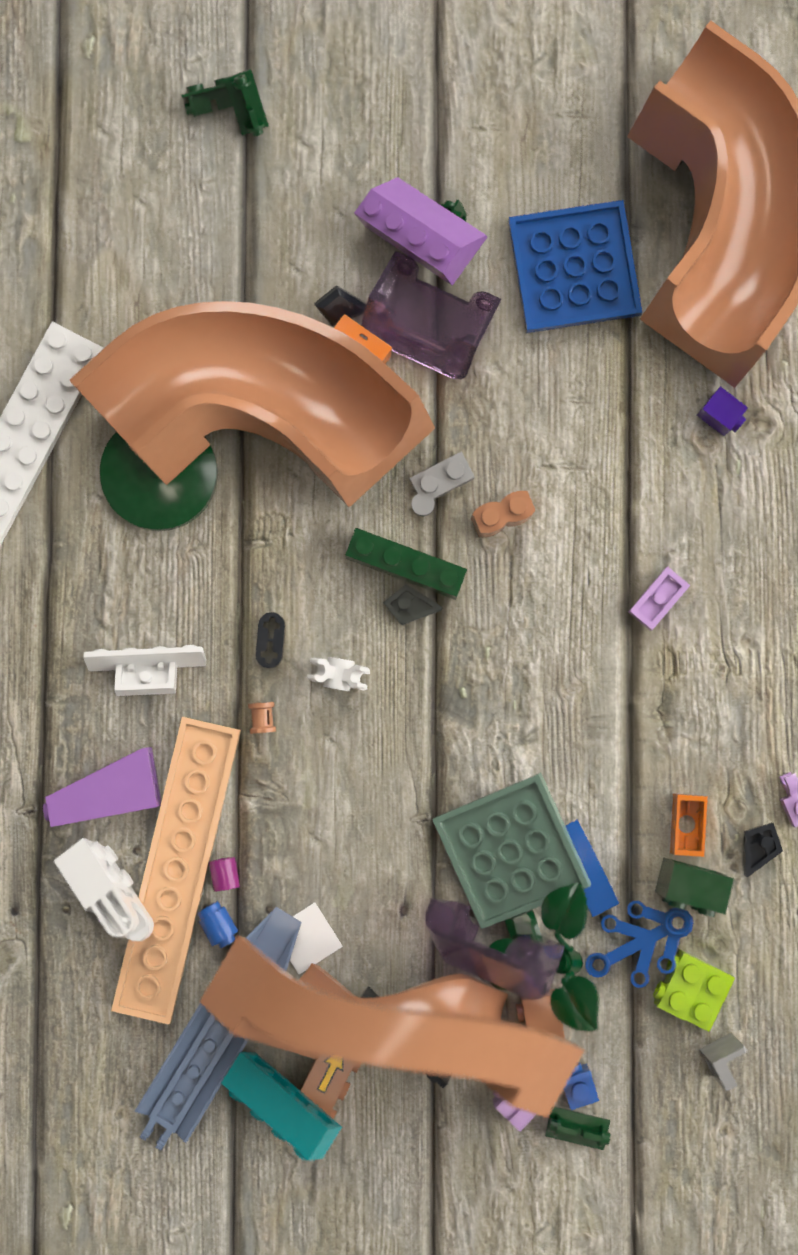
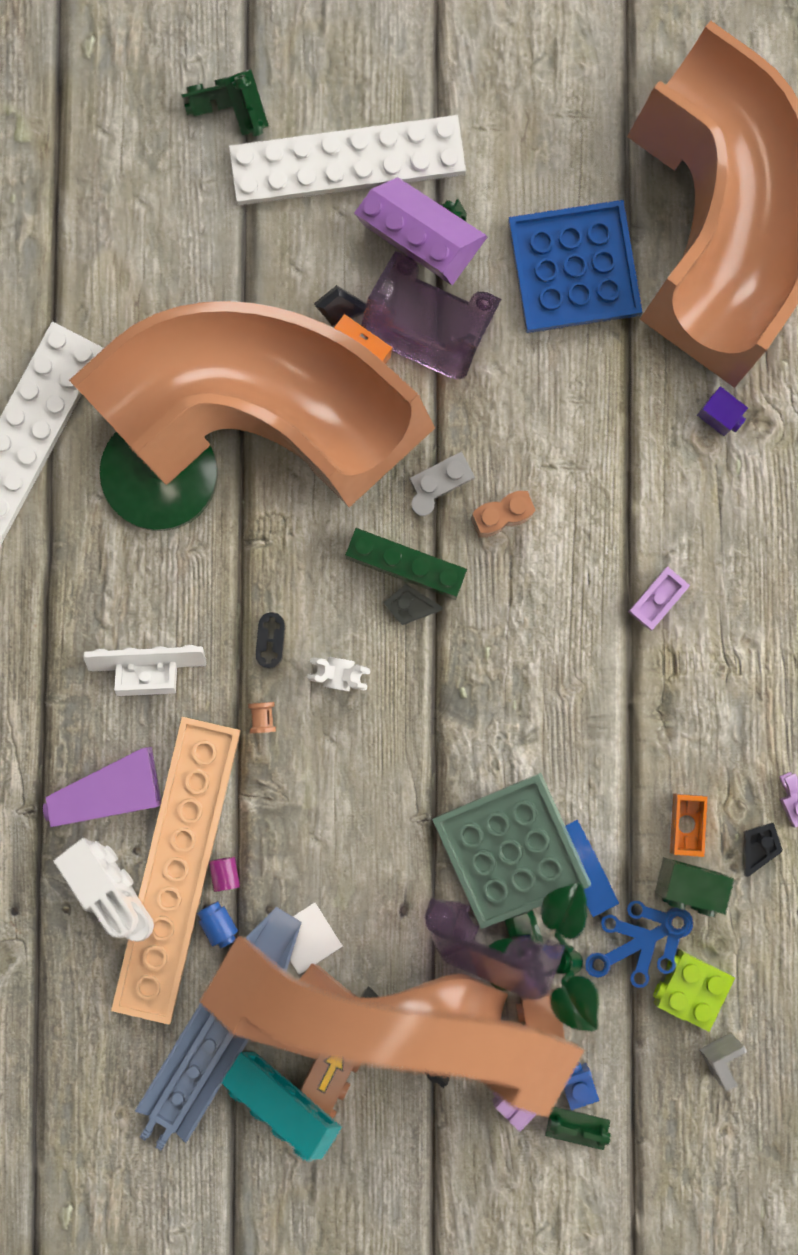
none -> white plate [229,115,466,206]

